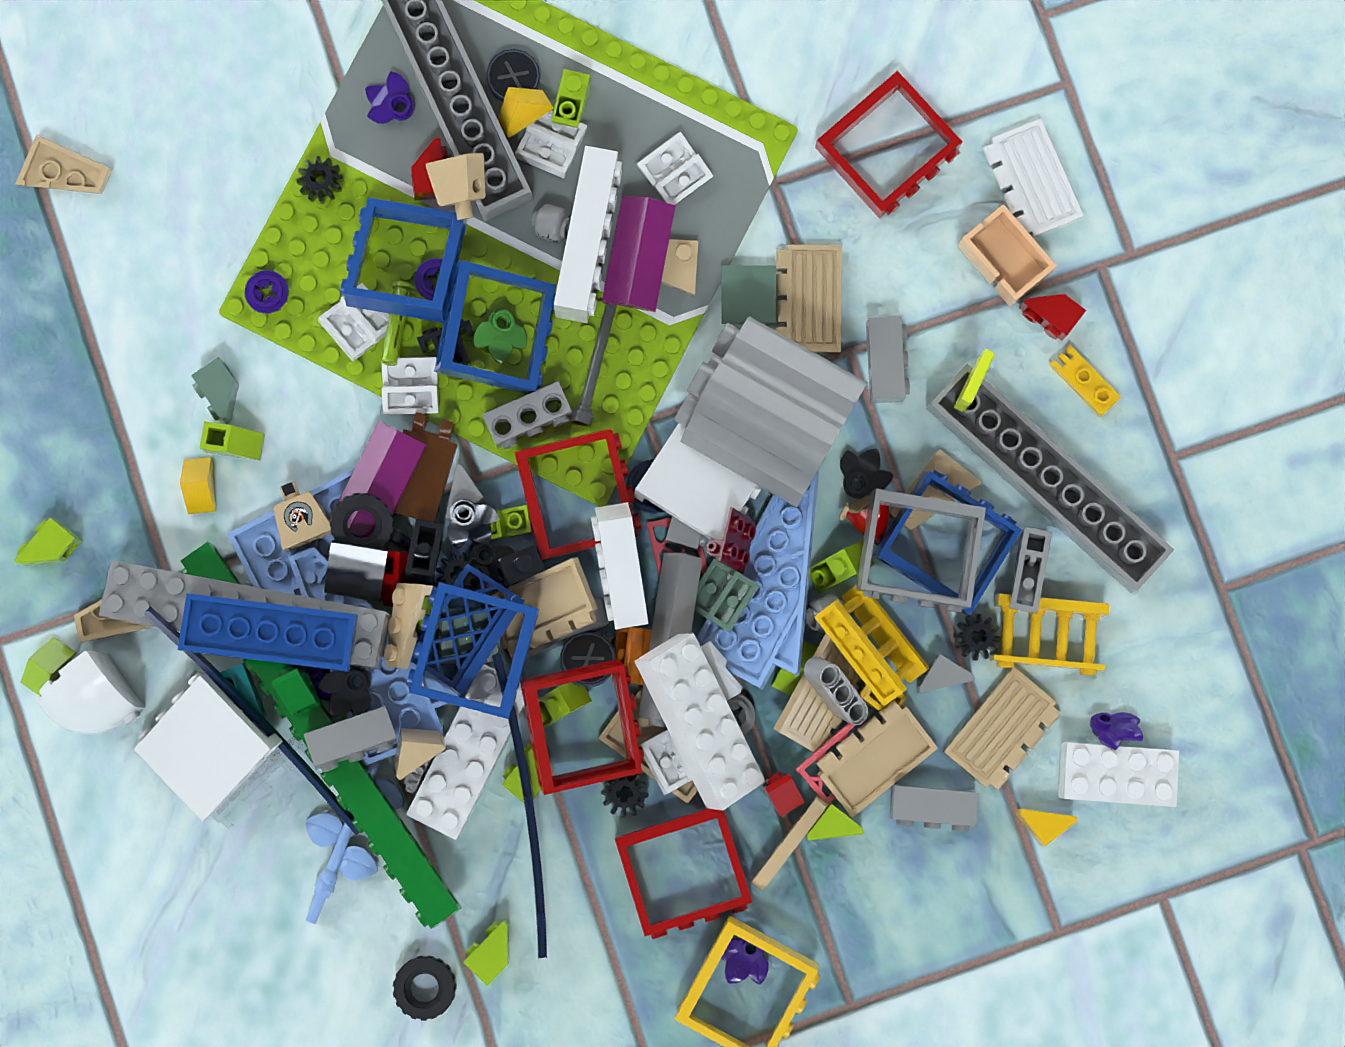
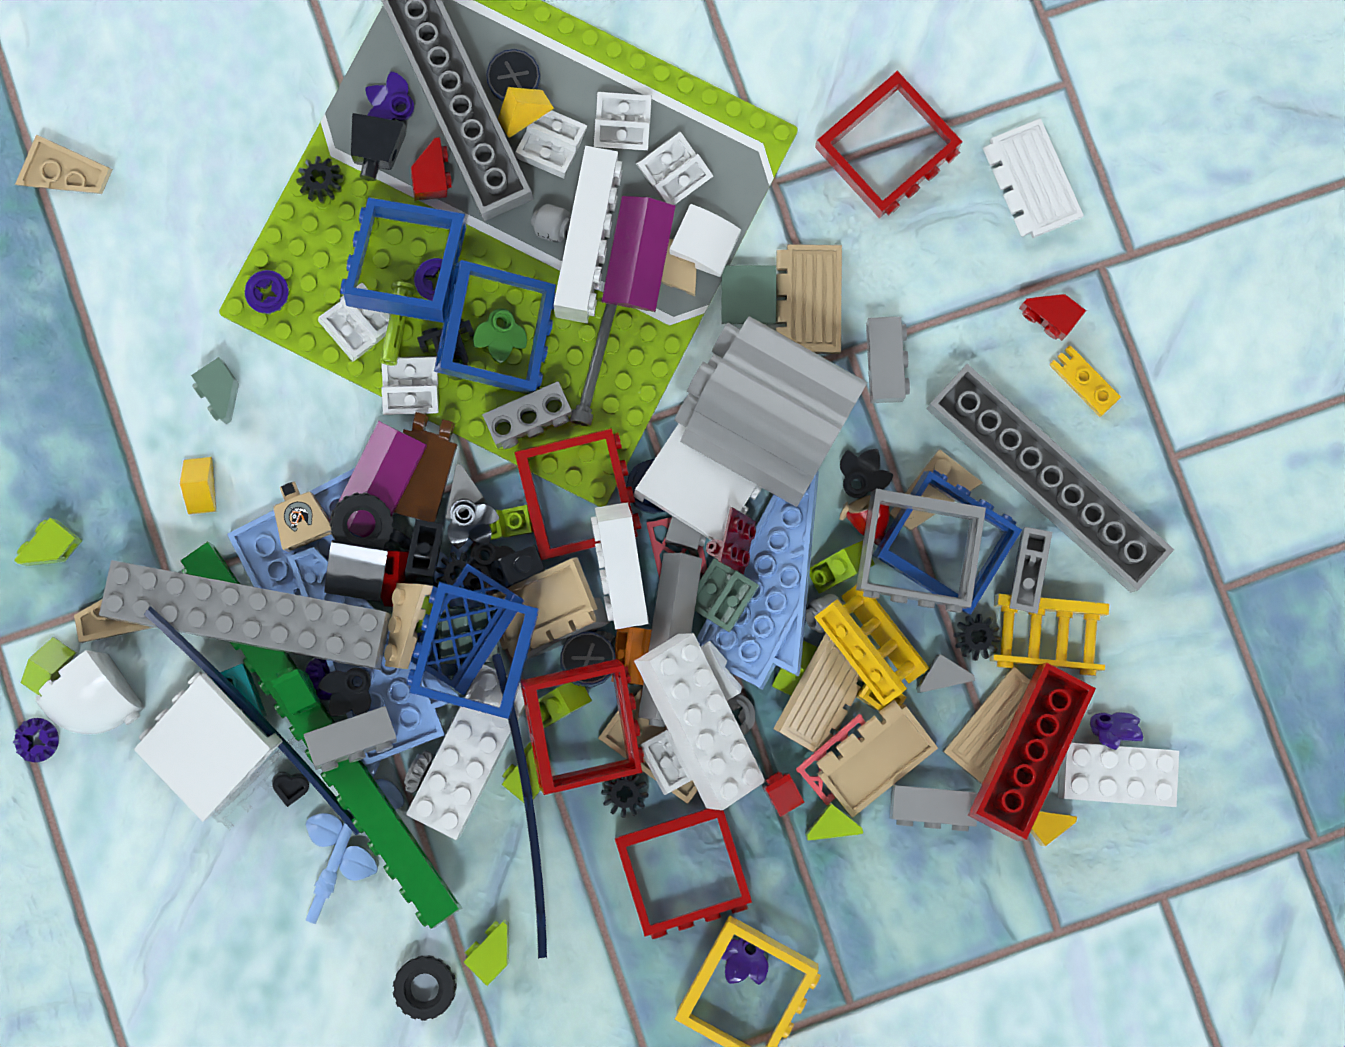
blue plate [178,593,358,672] -> none
lime slope [199,421,265,461] -> none
tan slope [394,728,446,780] -> none
tan torso [426,153,486,220] -> none
lime slope [551,69,591,128] -> none
tan beam [751,796,828,891] -> none
light grey beam [804,657,868,725] -> none
neon yellow tile [954,349,995,412] -> none
light nougat piece [958,204,1057,307] -> none
none -> dark purple gear [13,718,59,762]
none -> black tile [272,772,309,807]
none -> black torso [351,113,407,181]
none -> white slope [594,92,652,151]
none -> white slope [669,204,741,277]
none -> red brick [968,662,1096,841]

